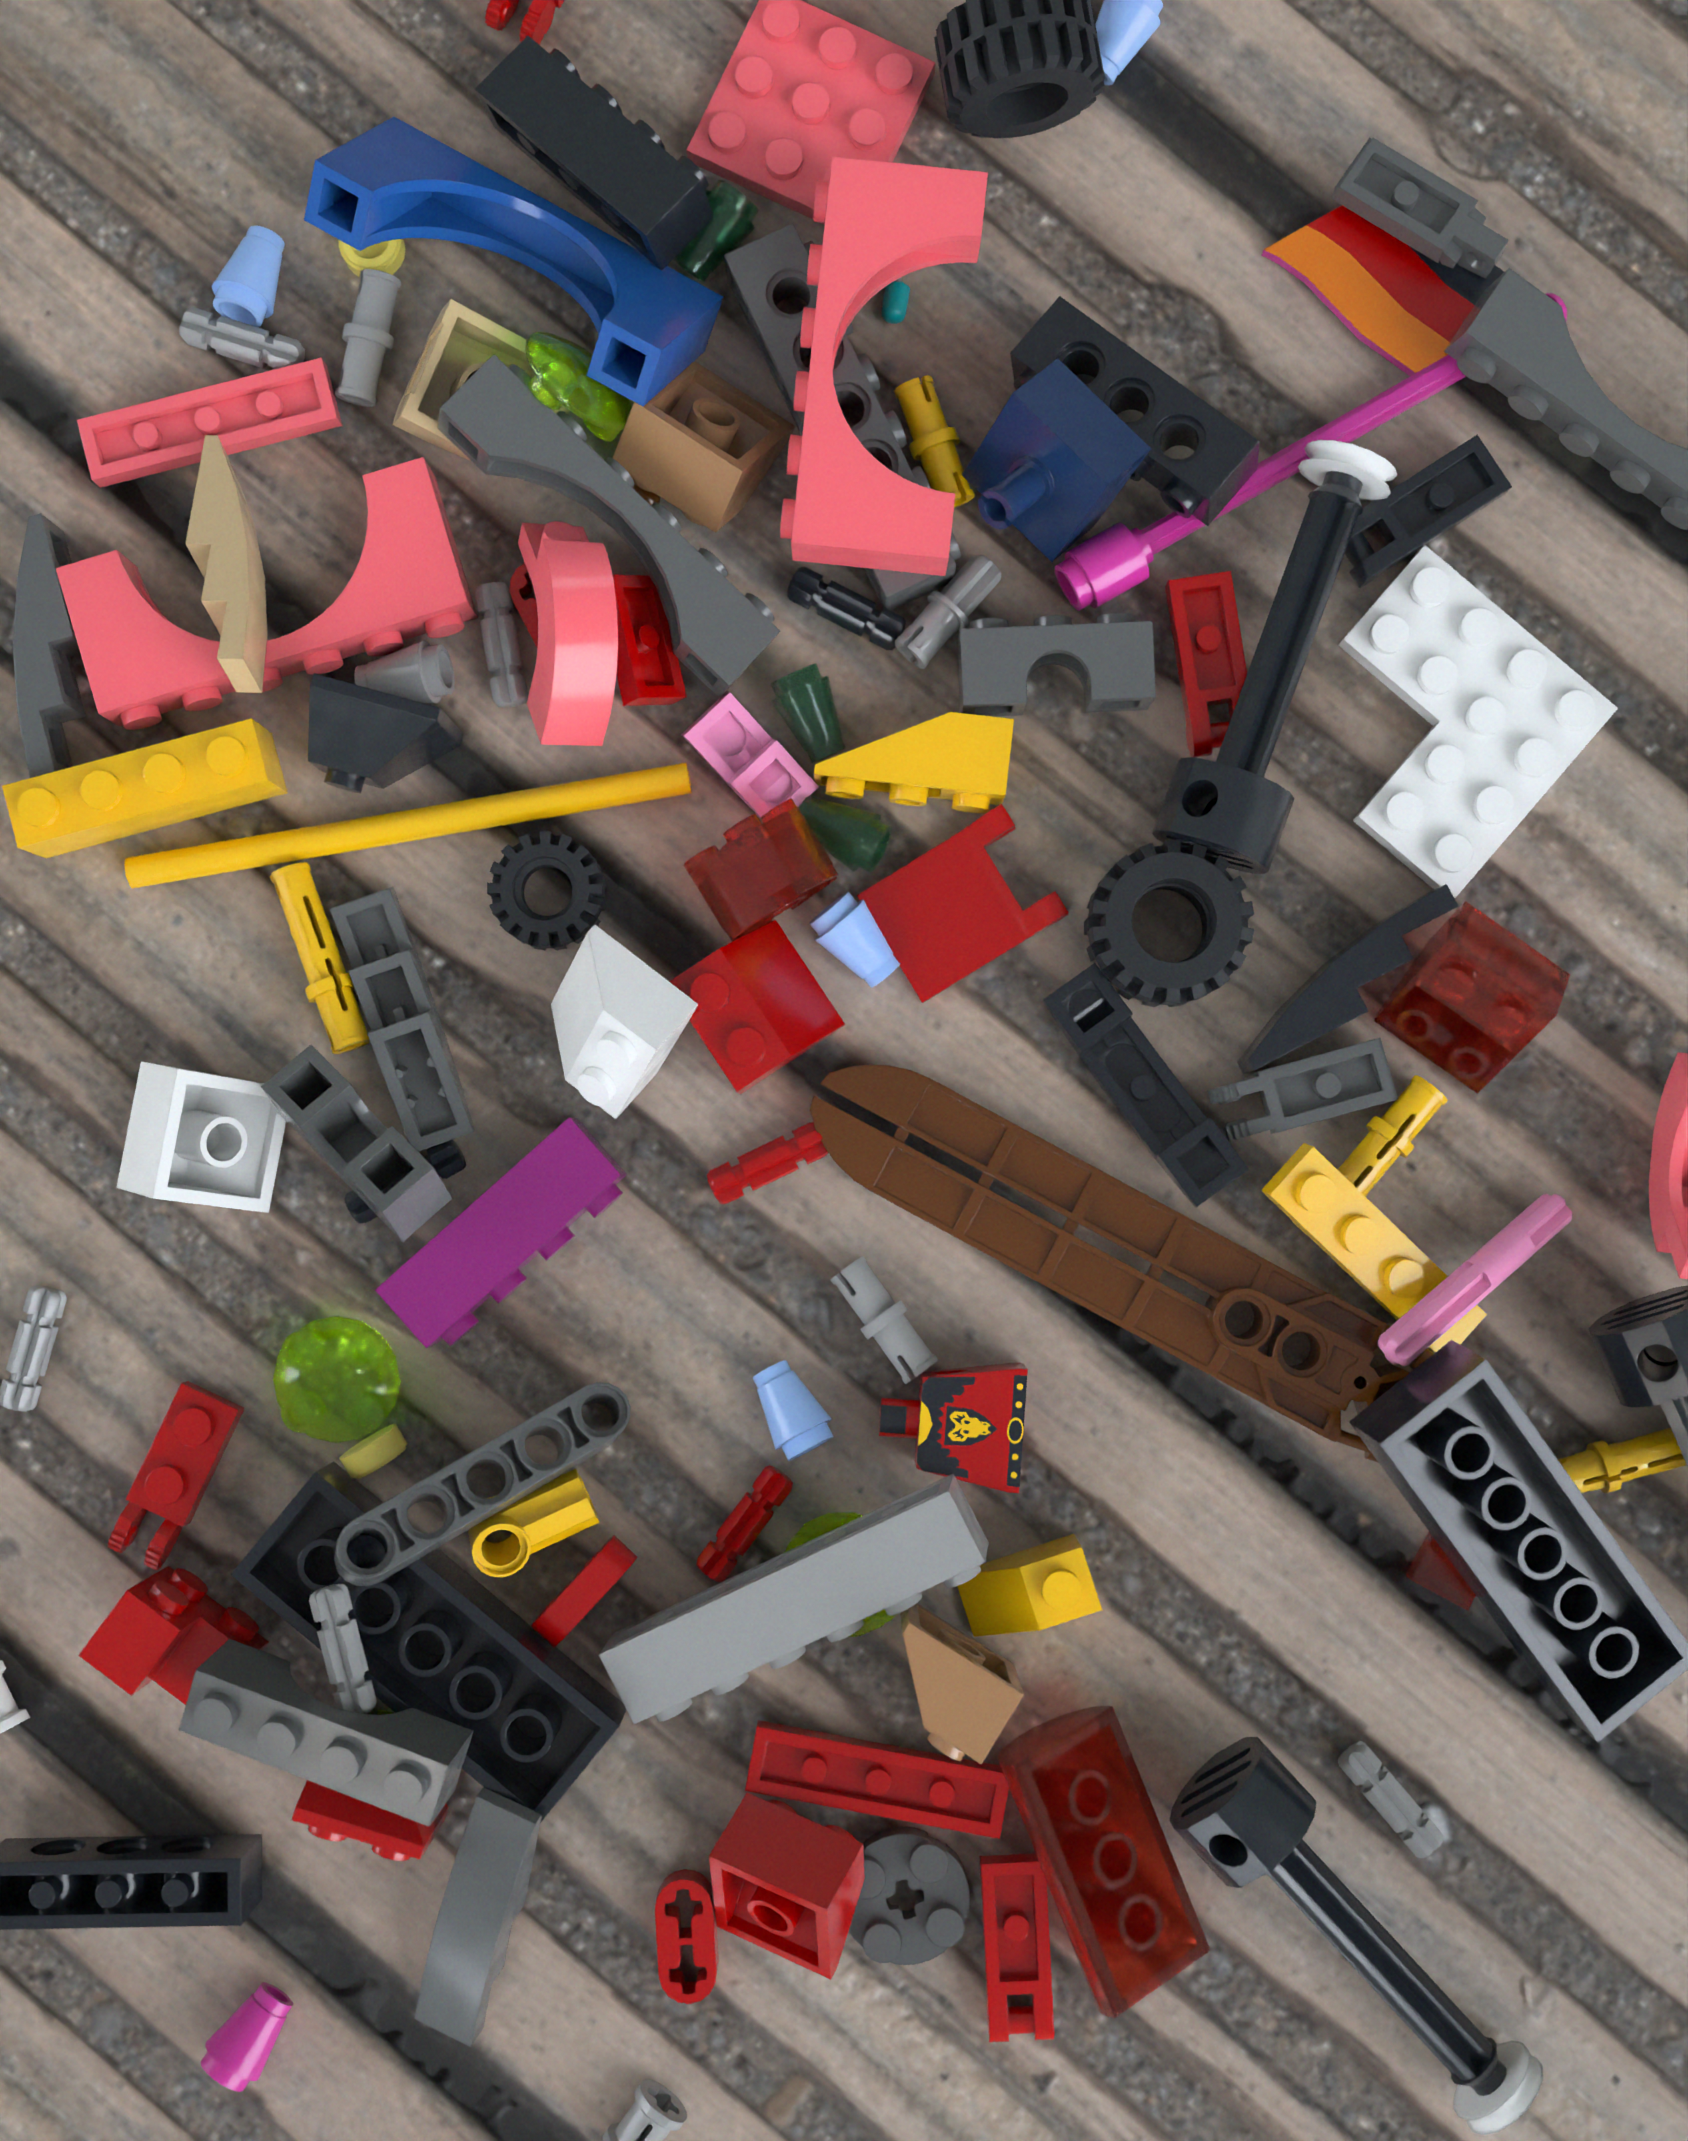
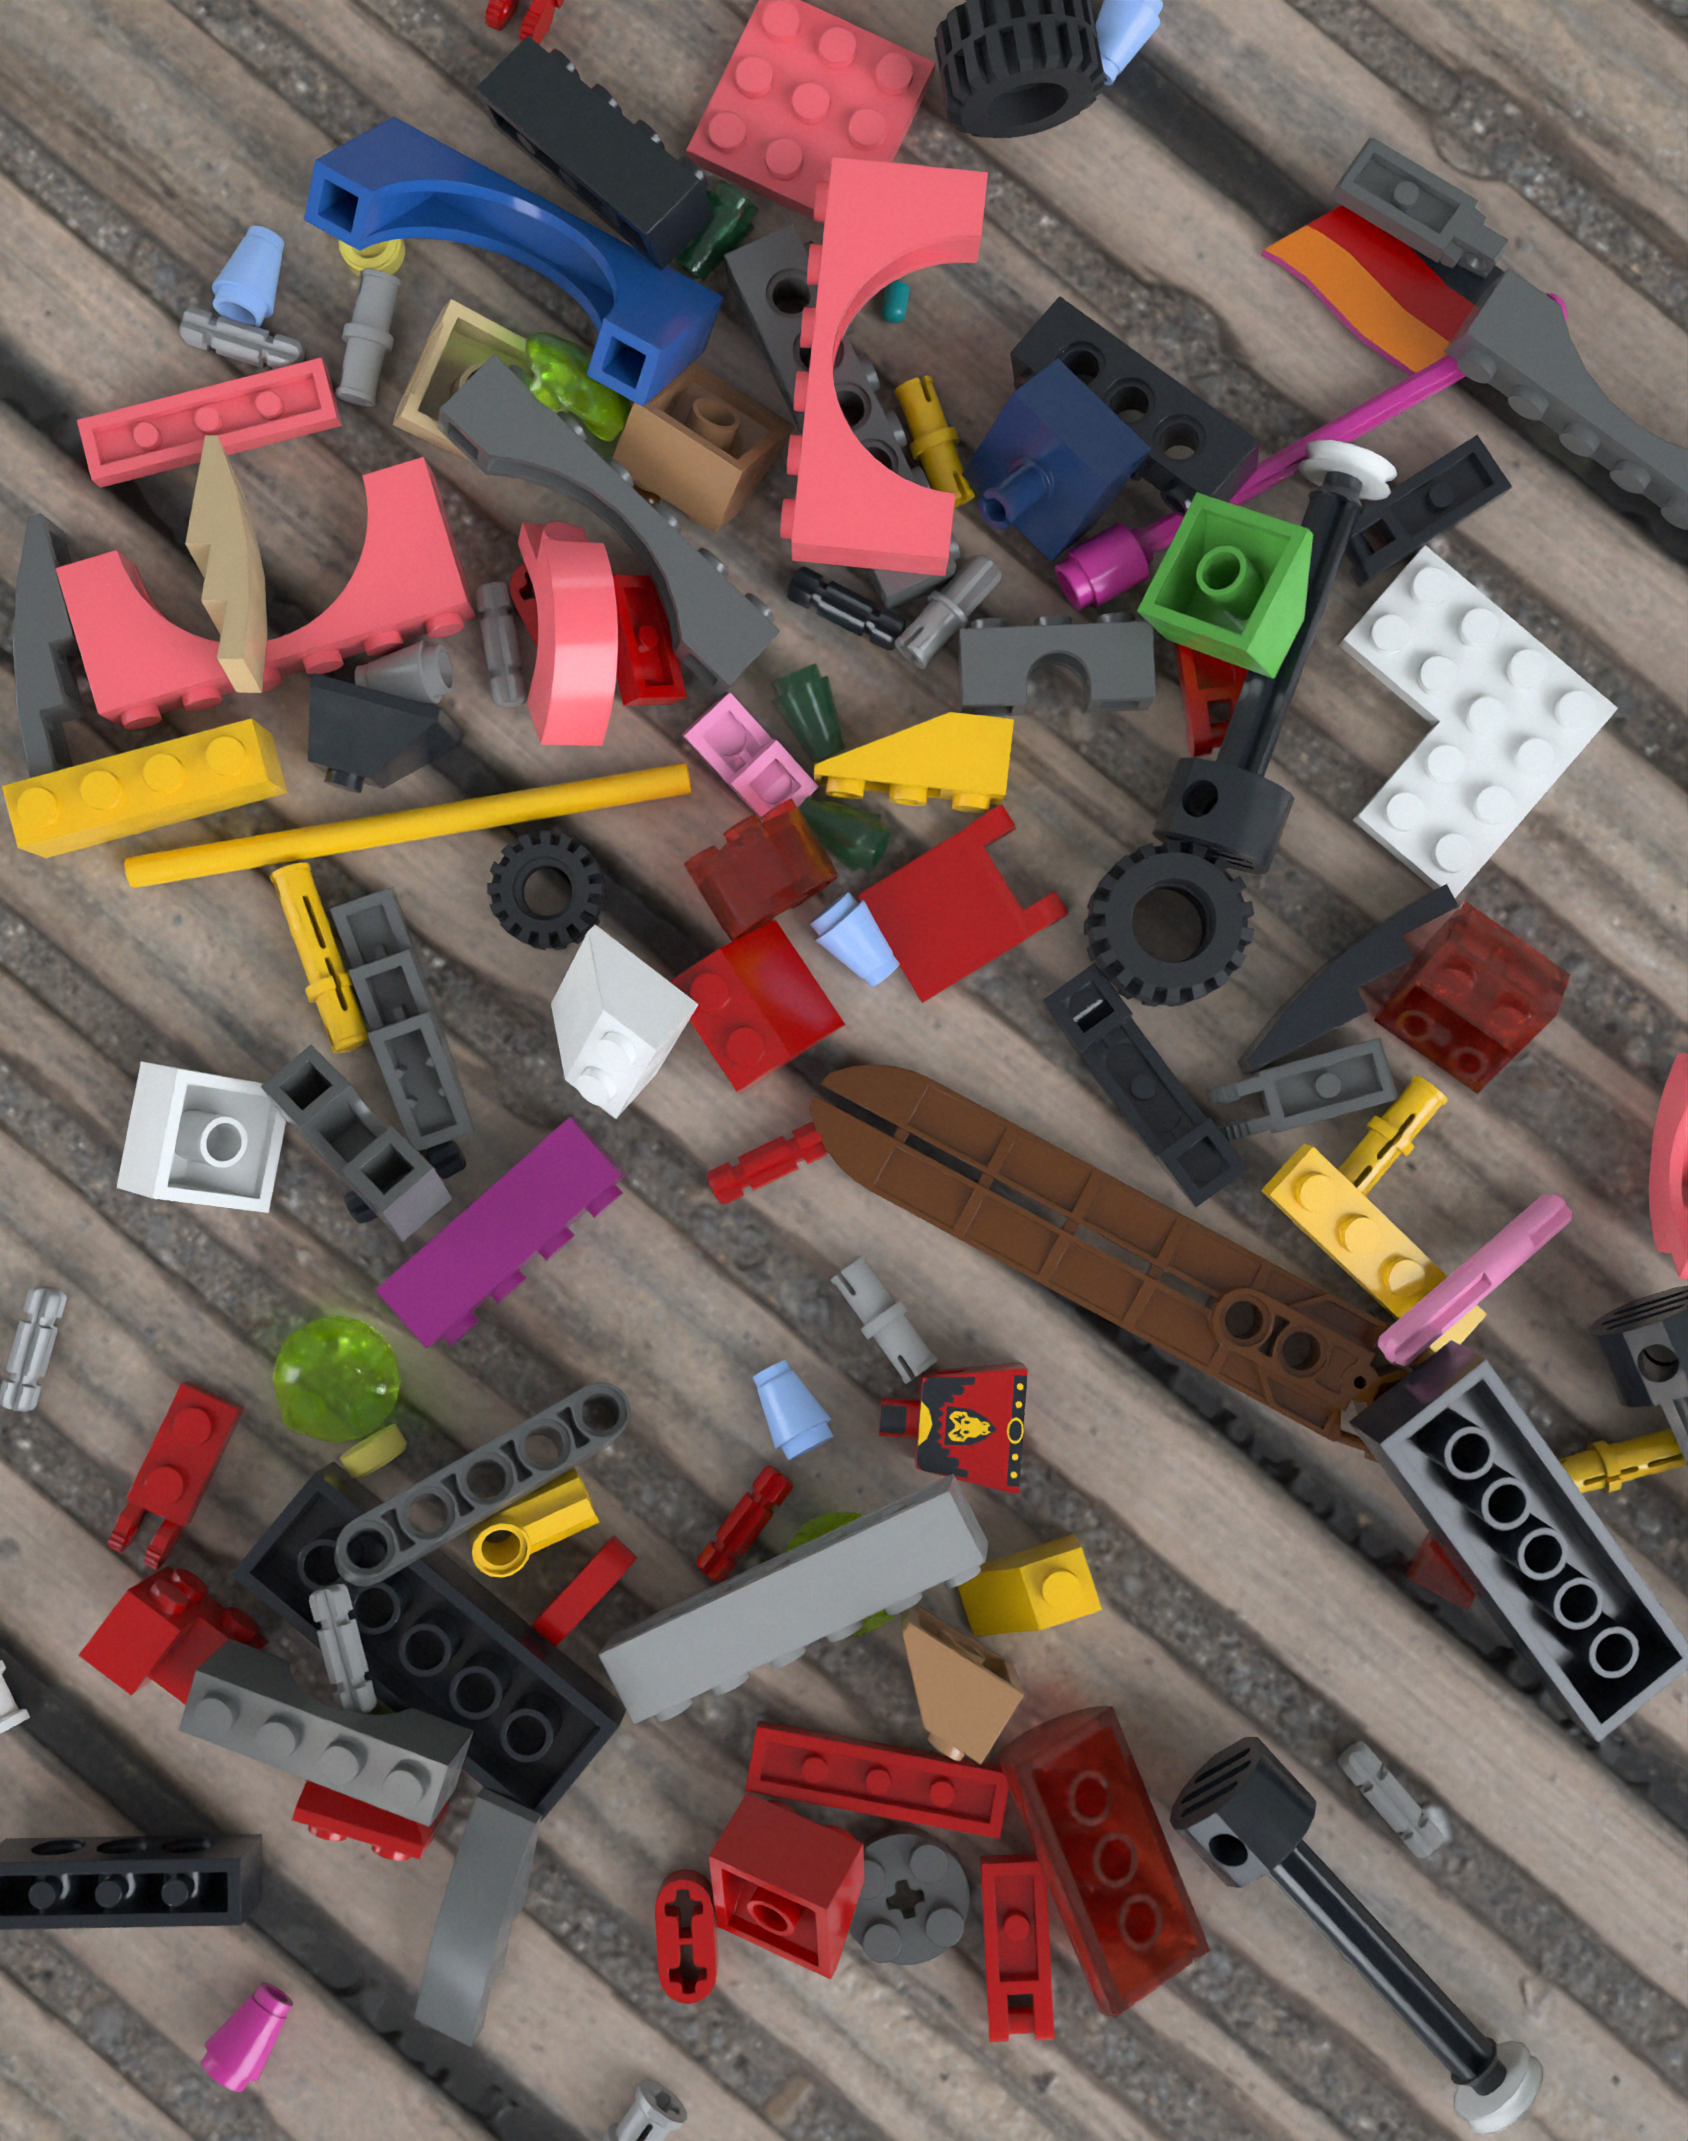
none -> bright green slope [1137,493,1313,679]

